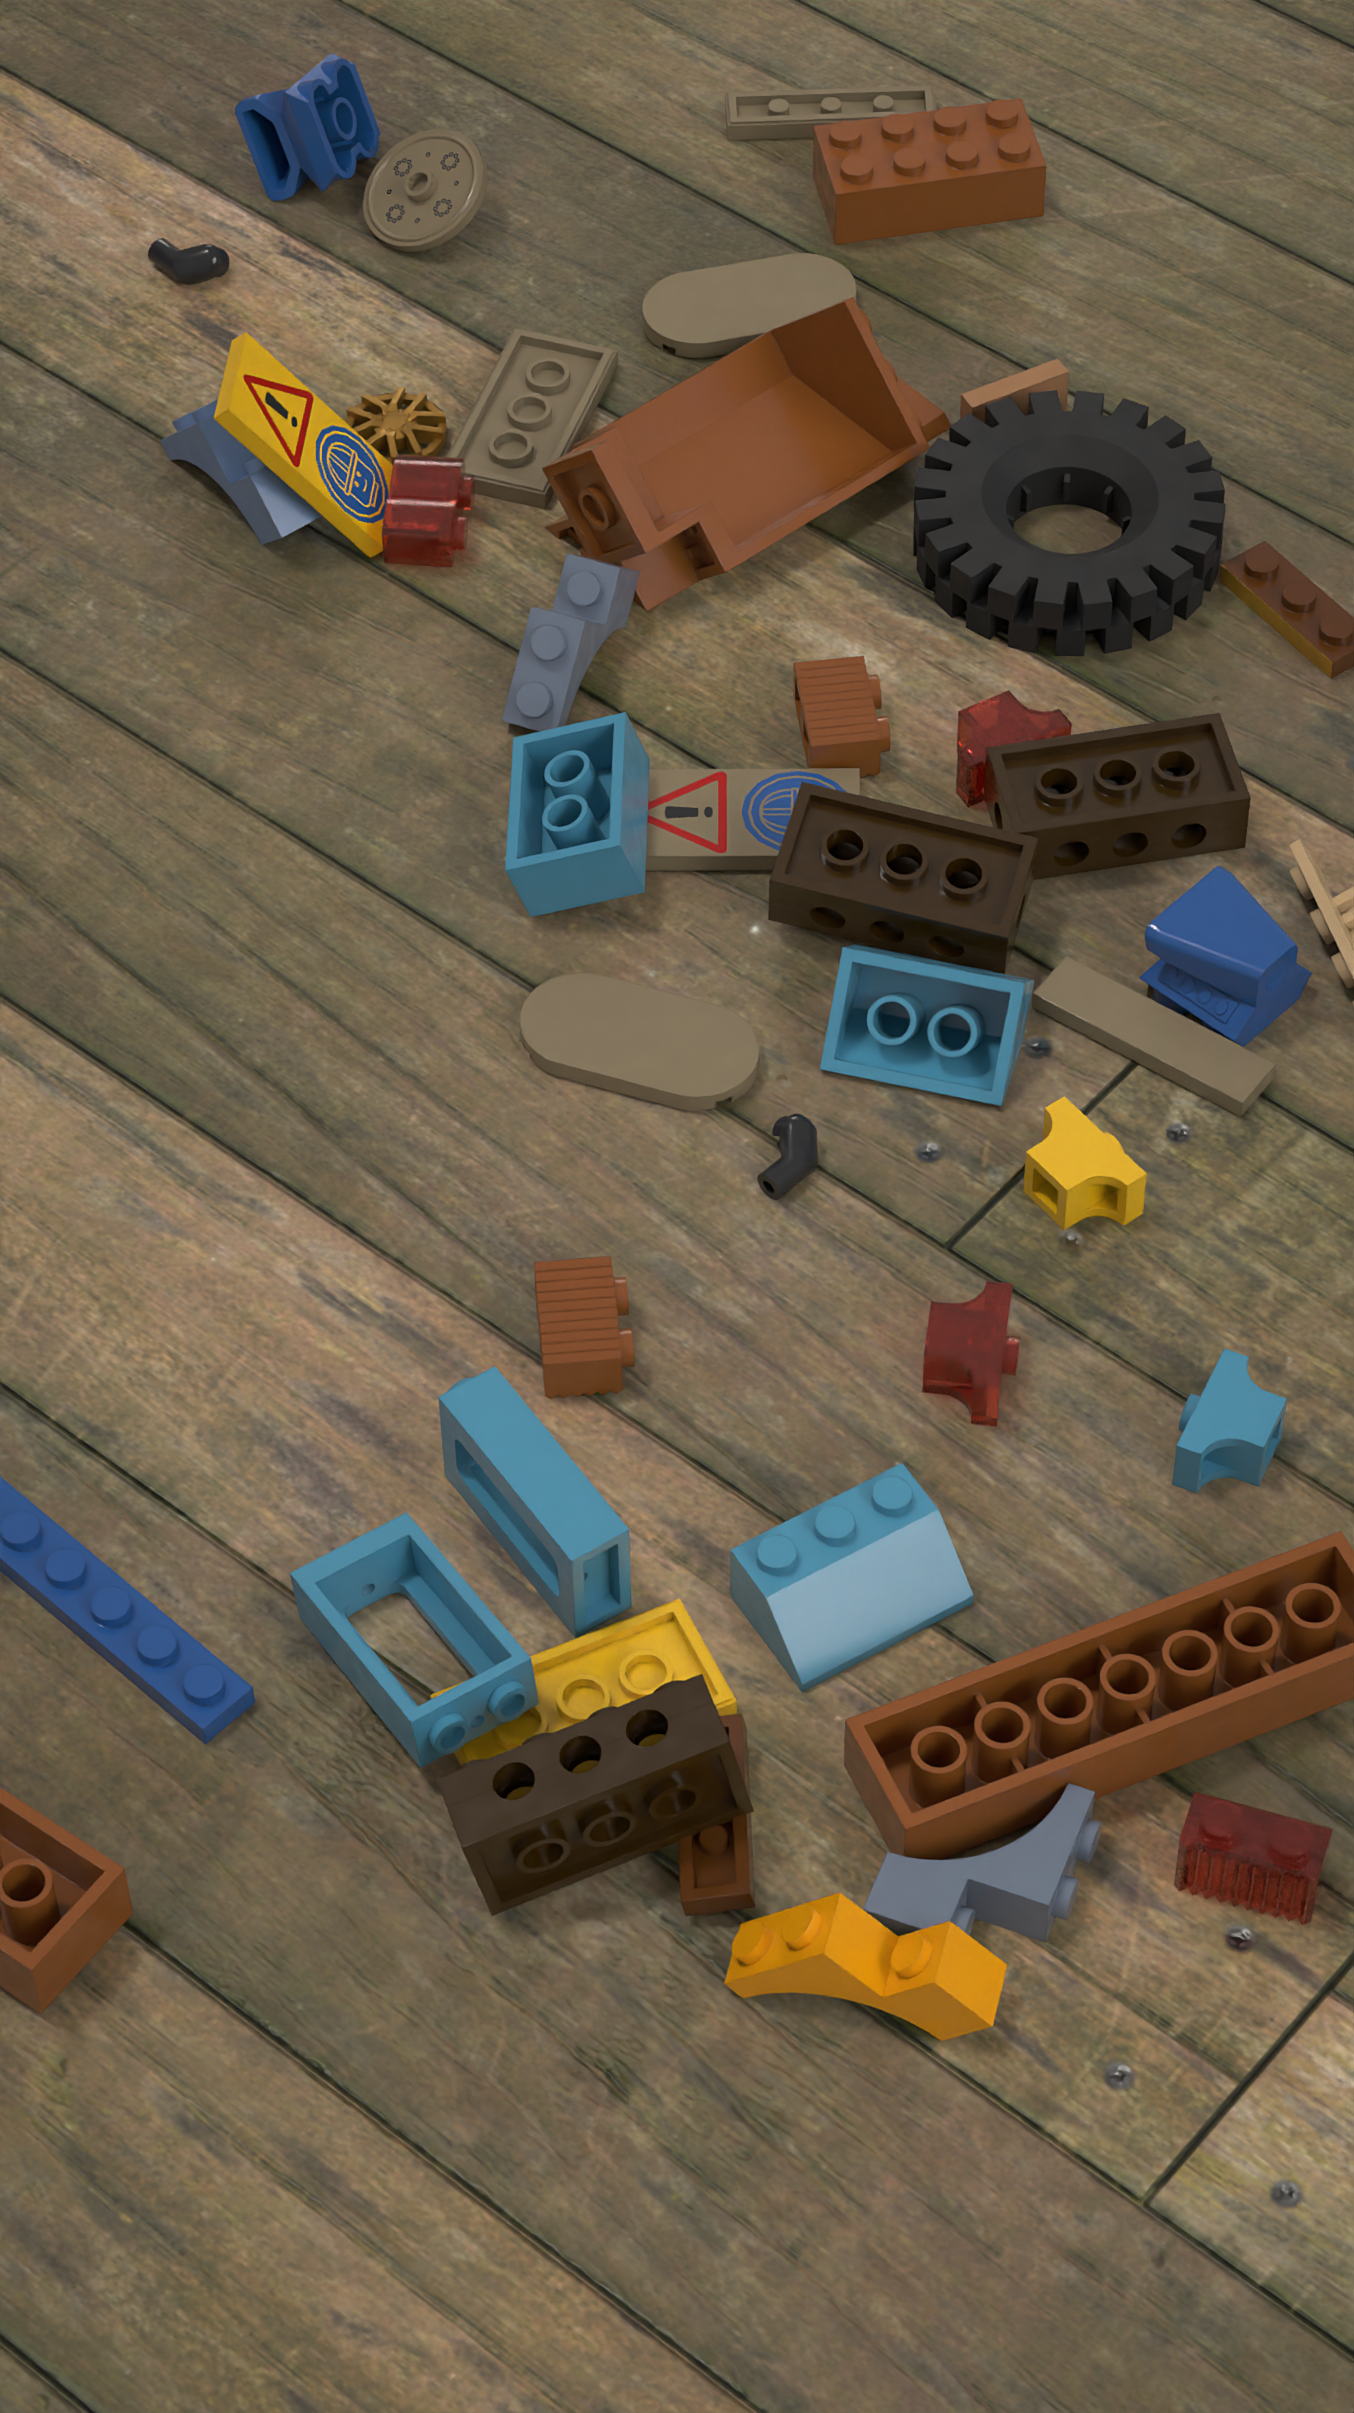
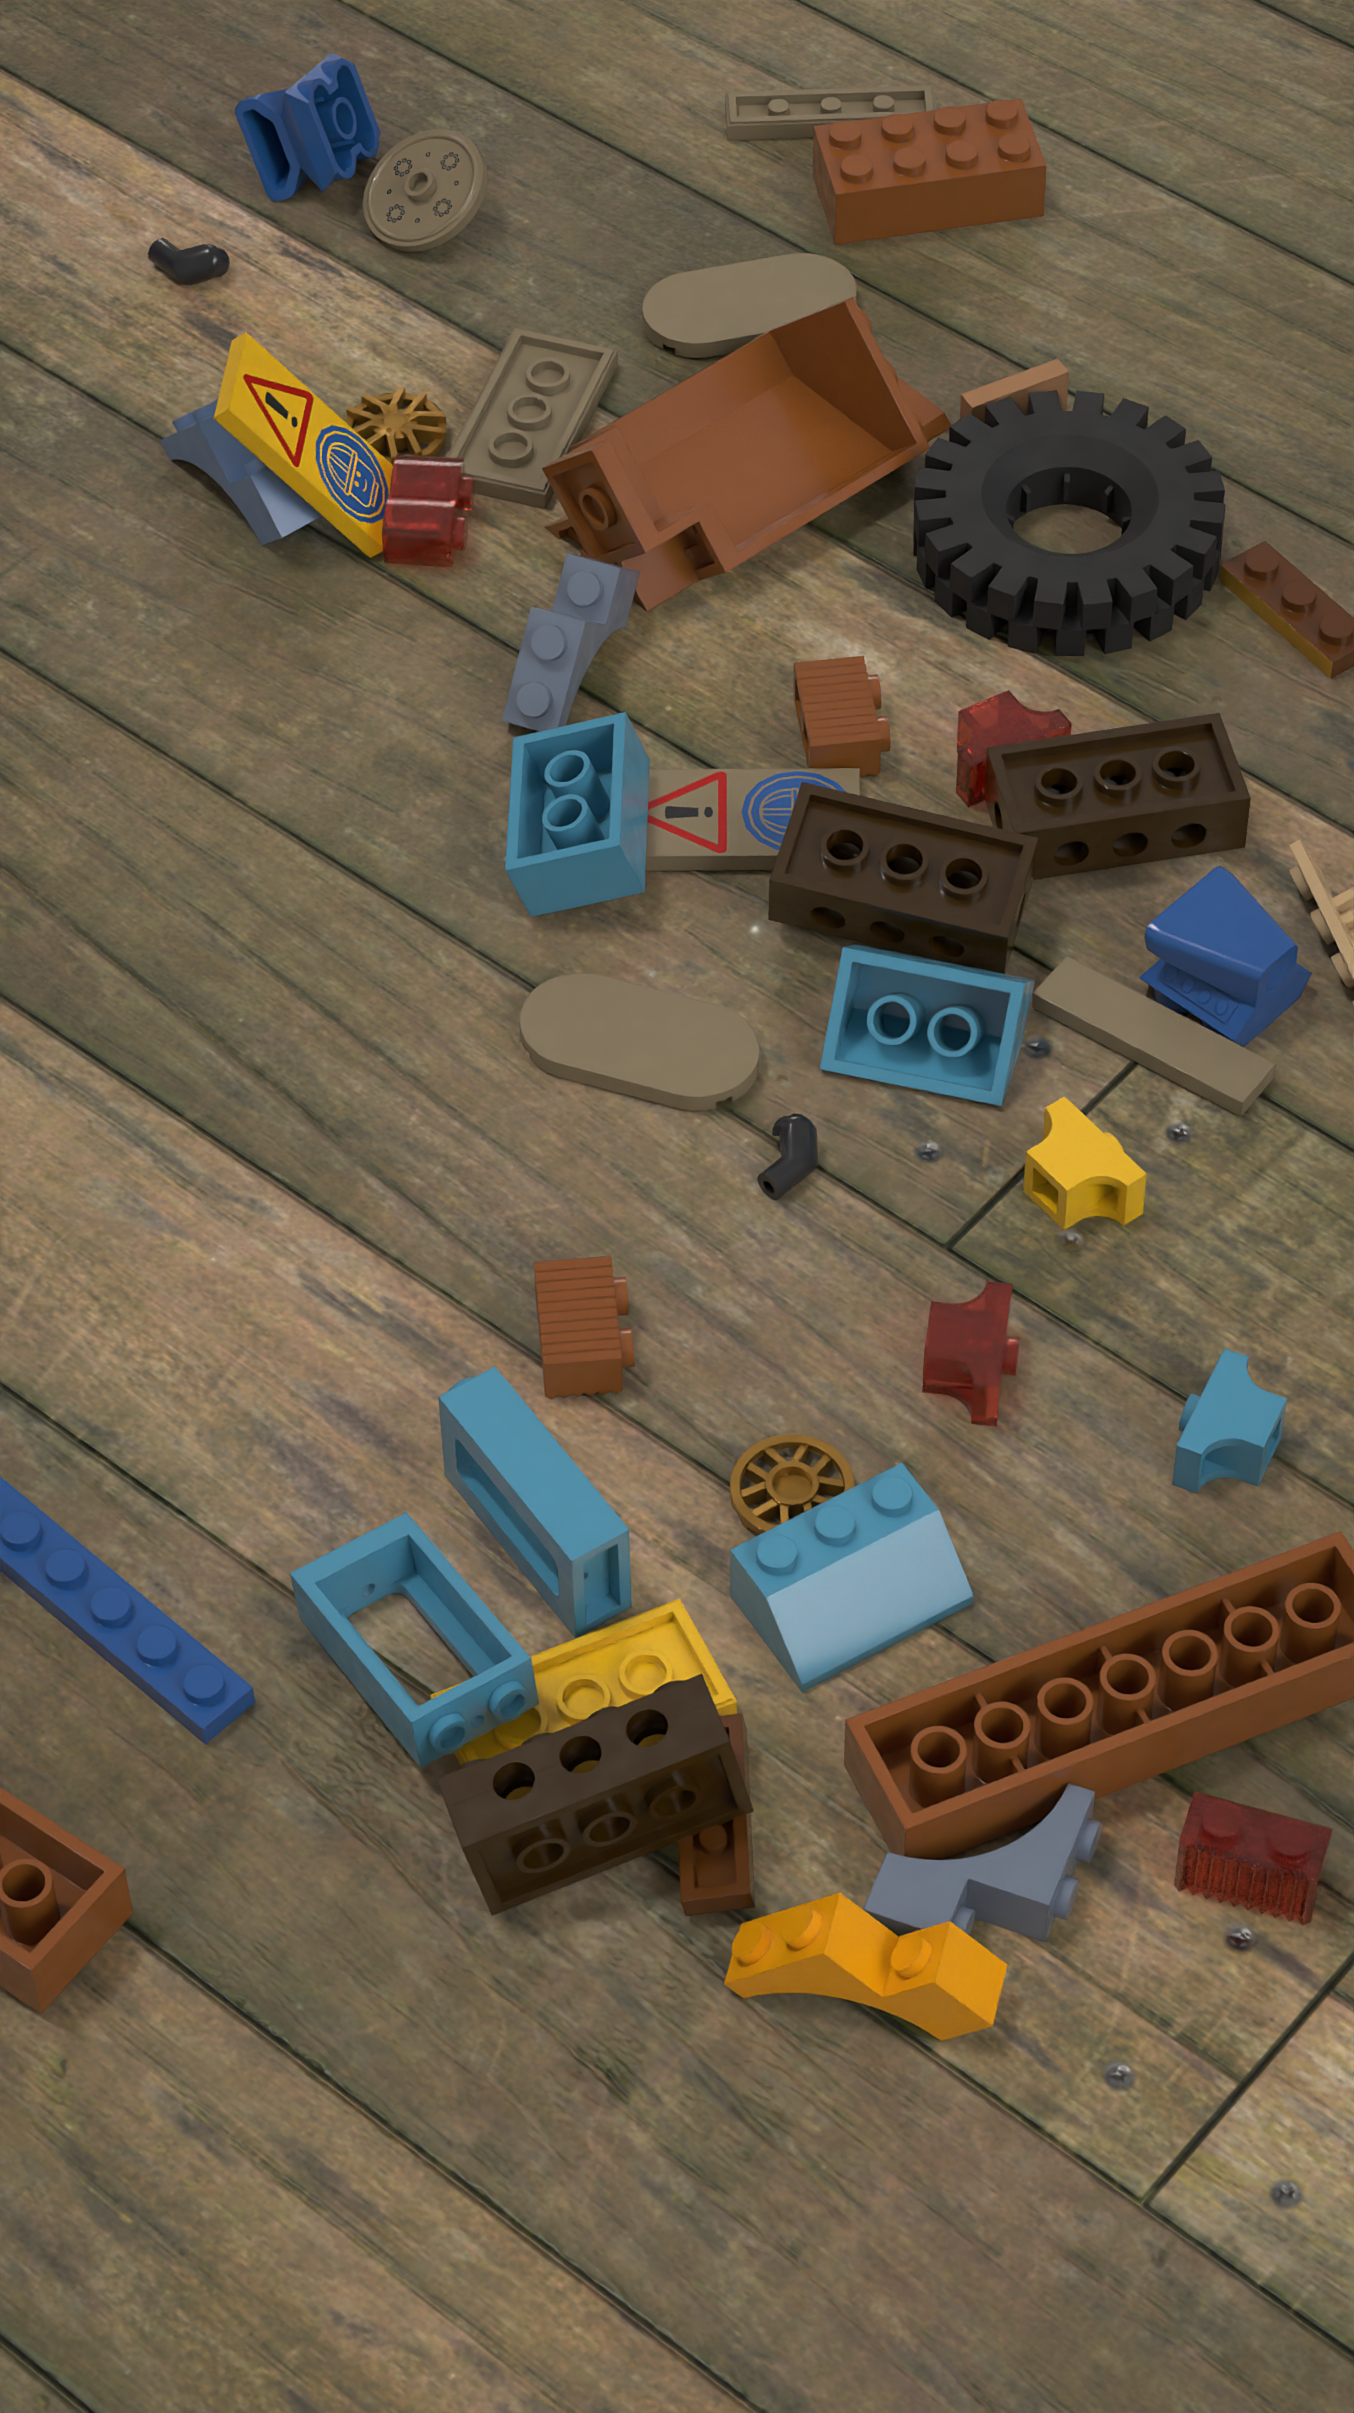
none -> pearl gold wheel [730,1434,855,1534]

